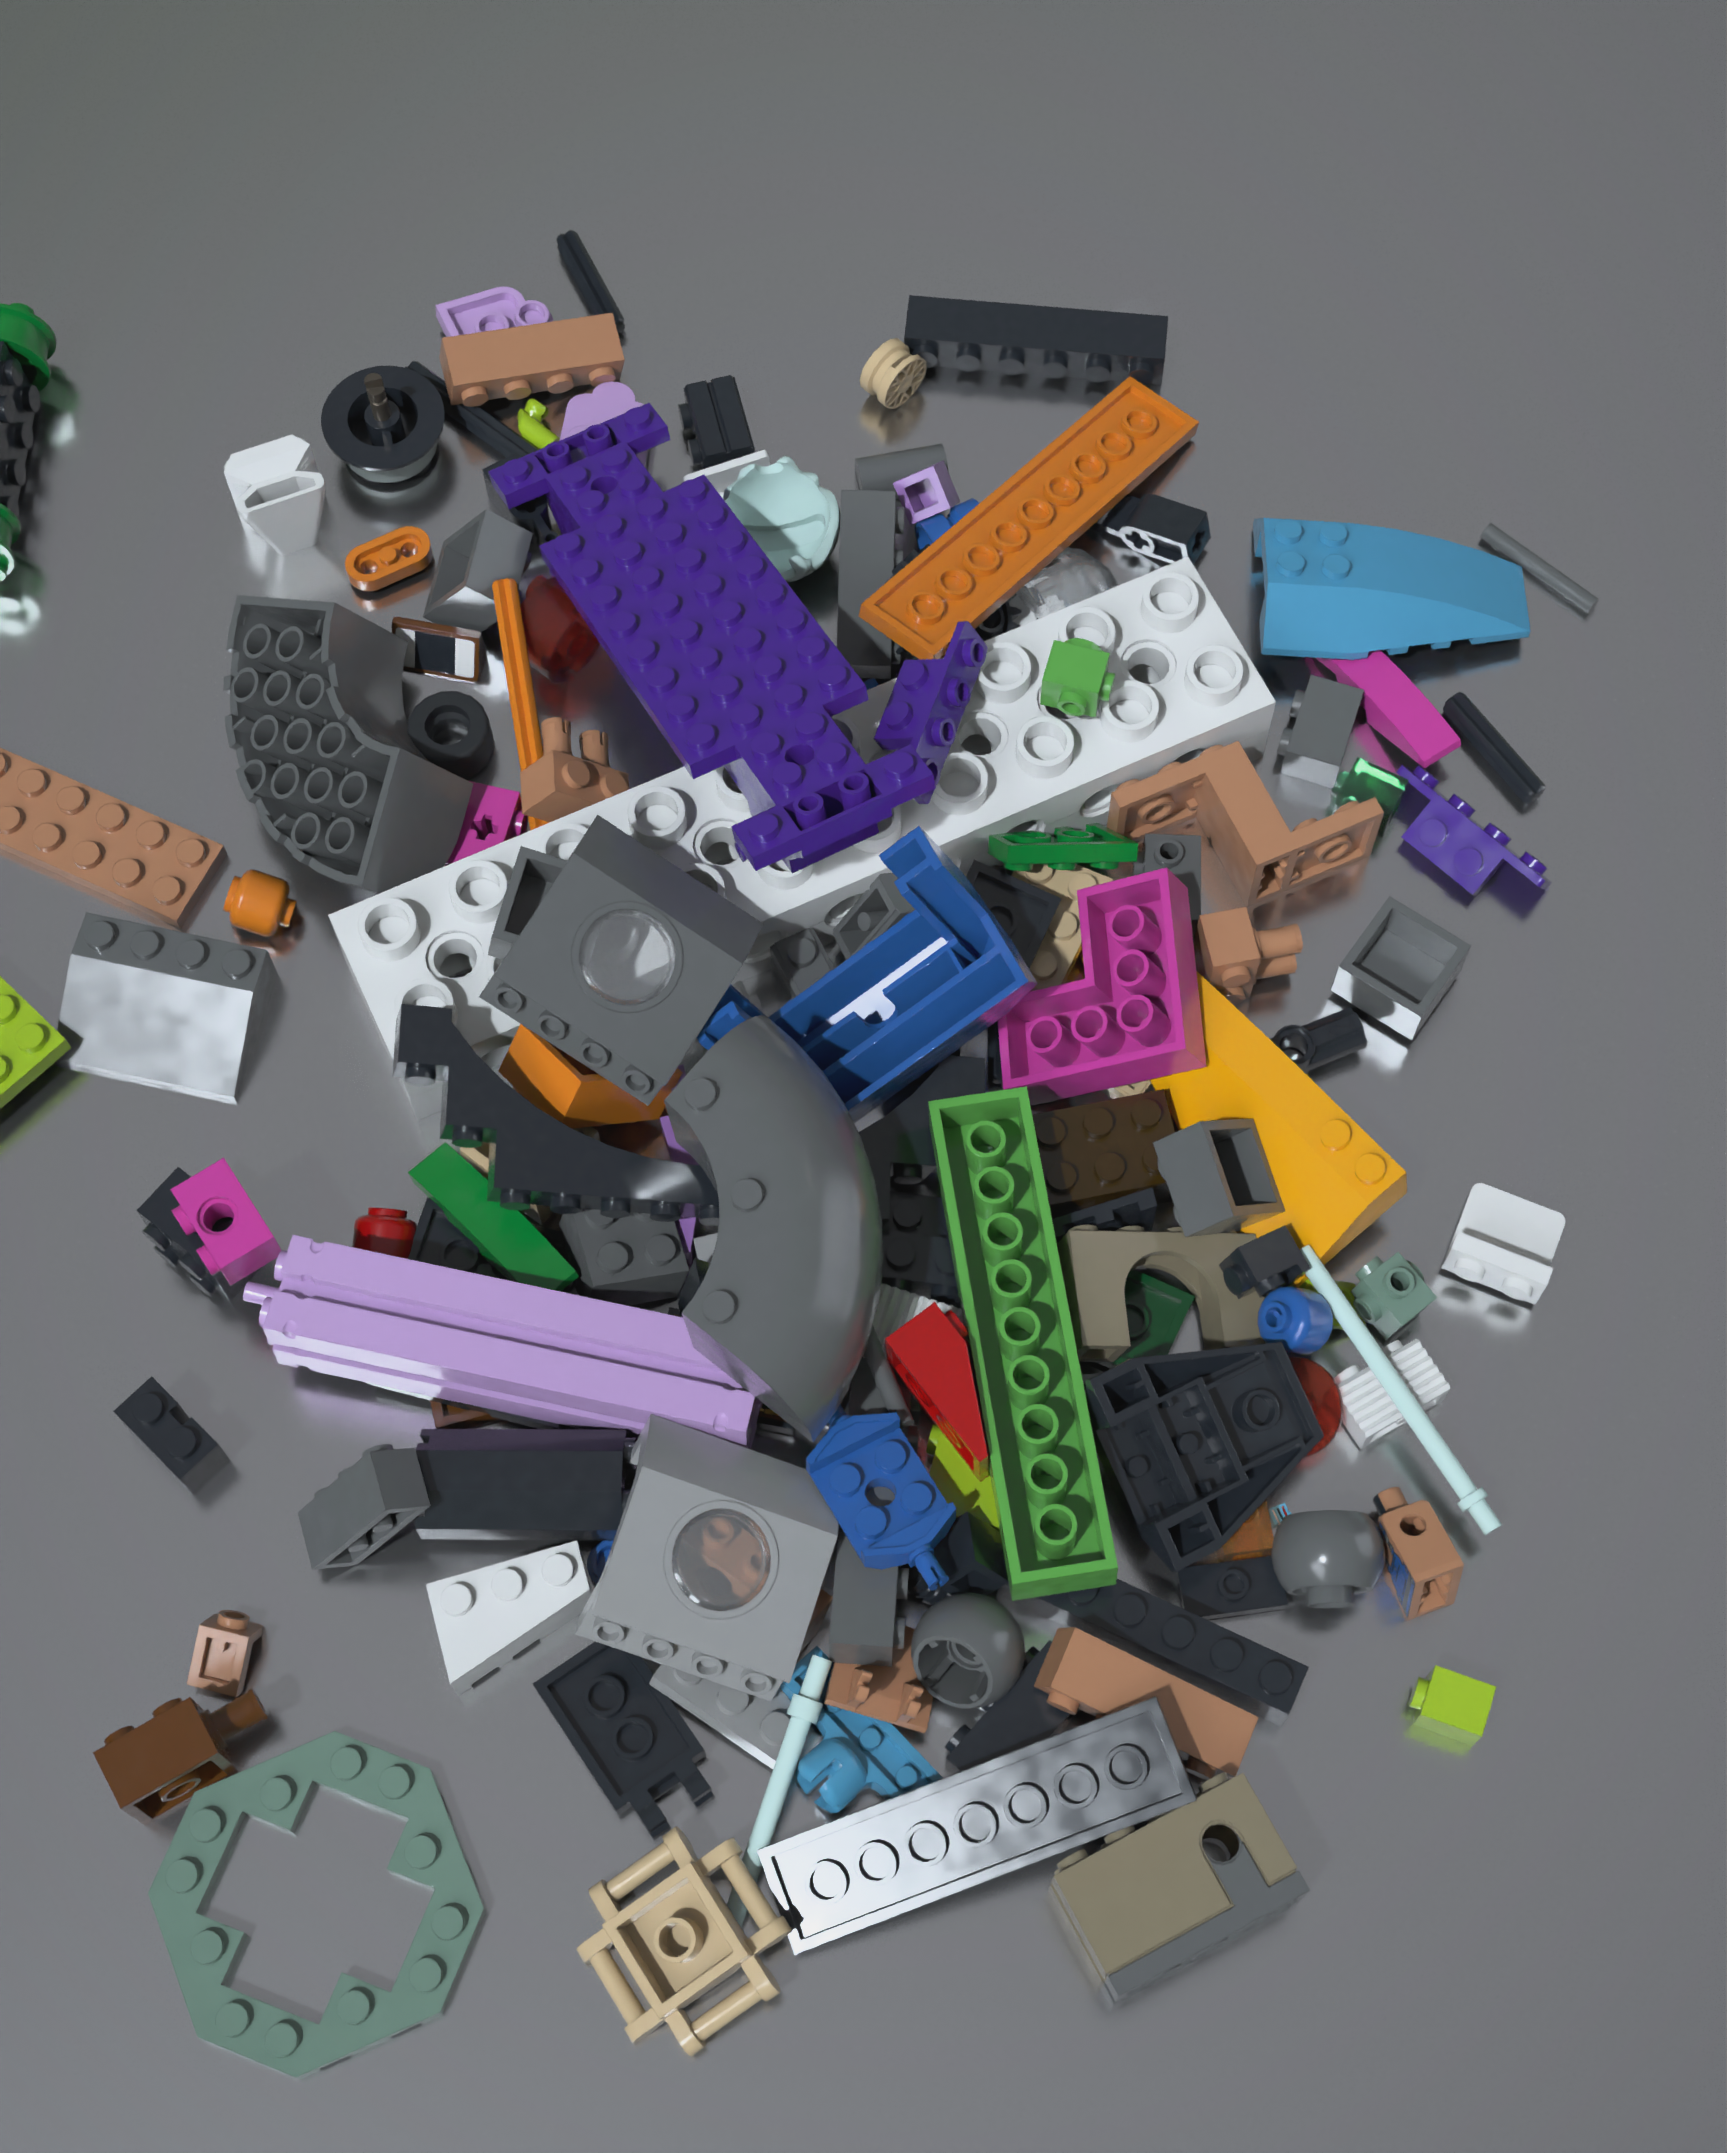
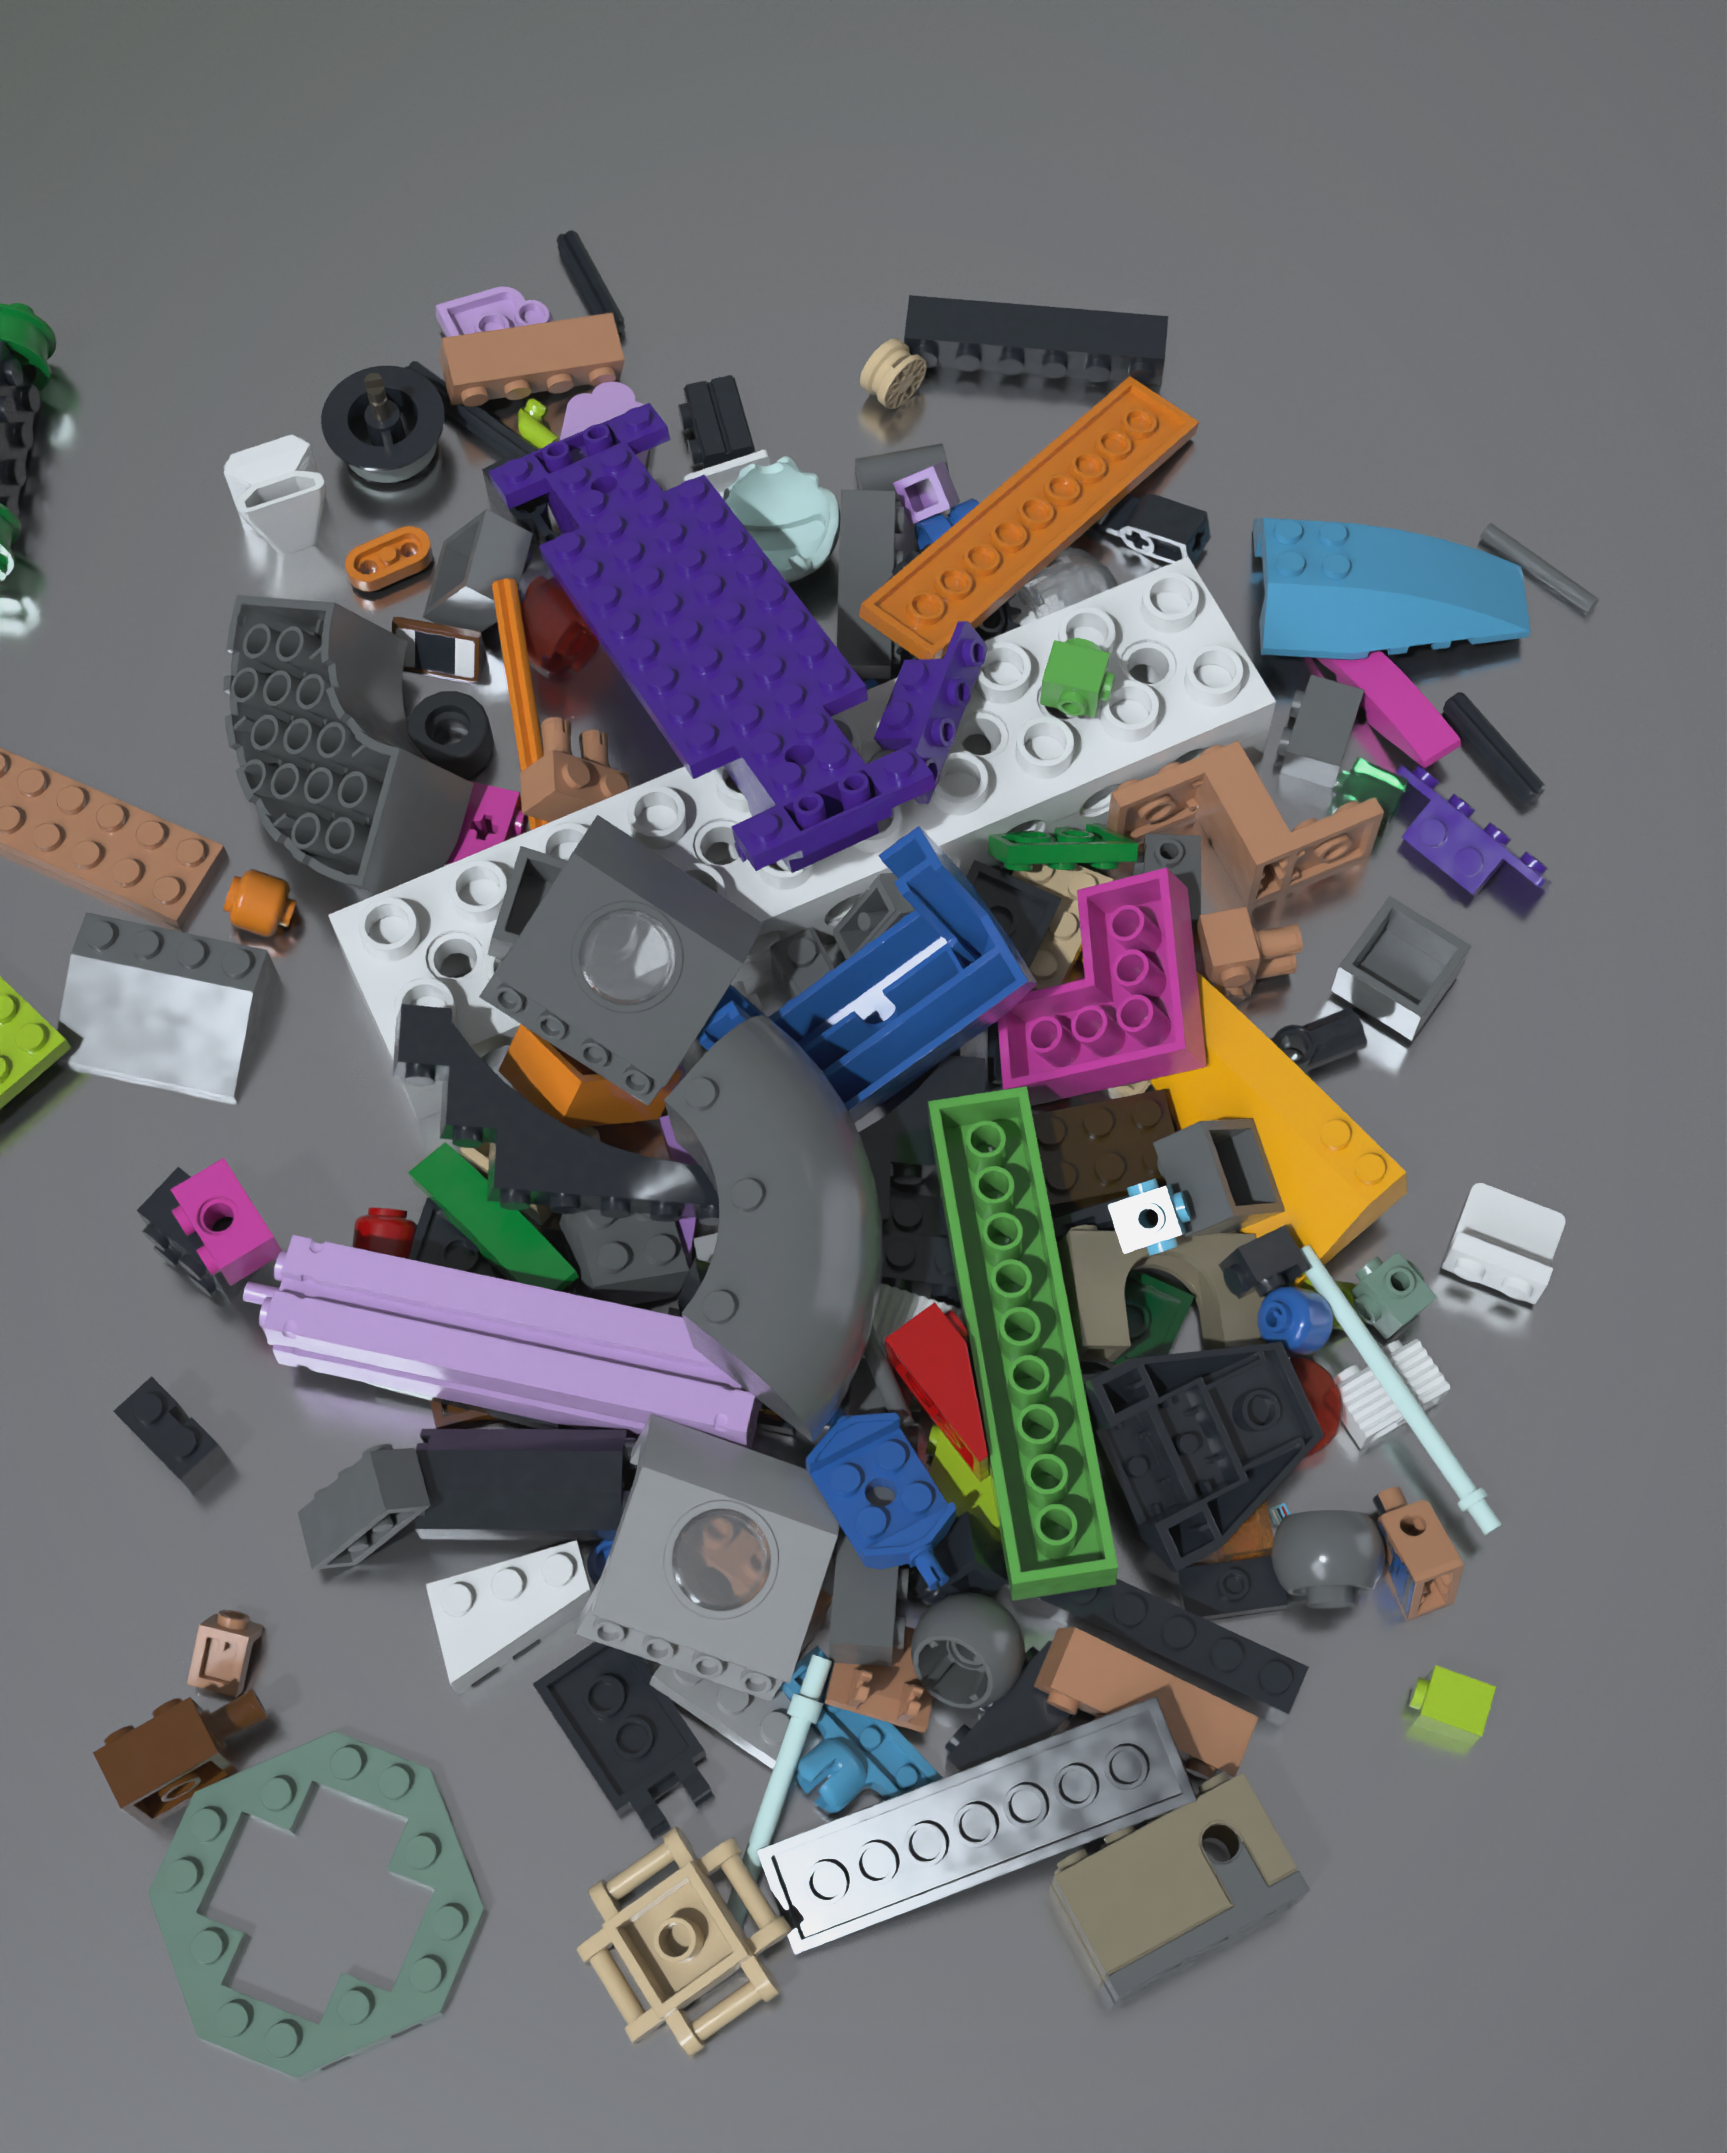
none -> brick [1108,1178,1191,1256]

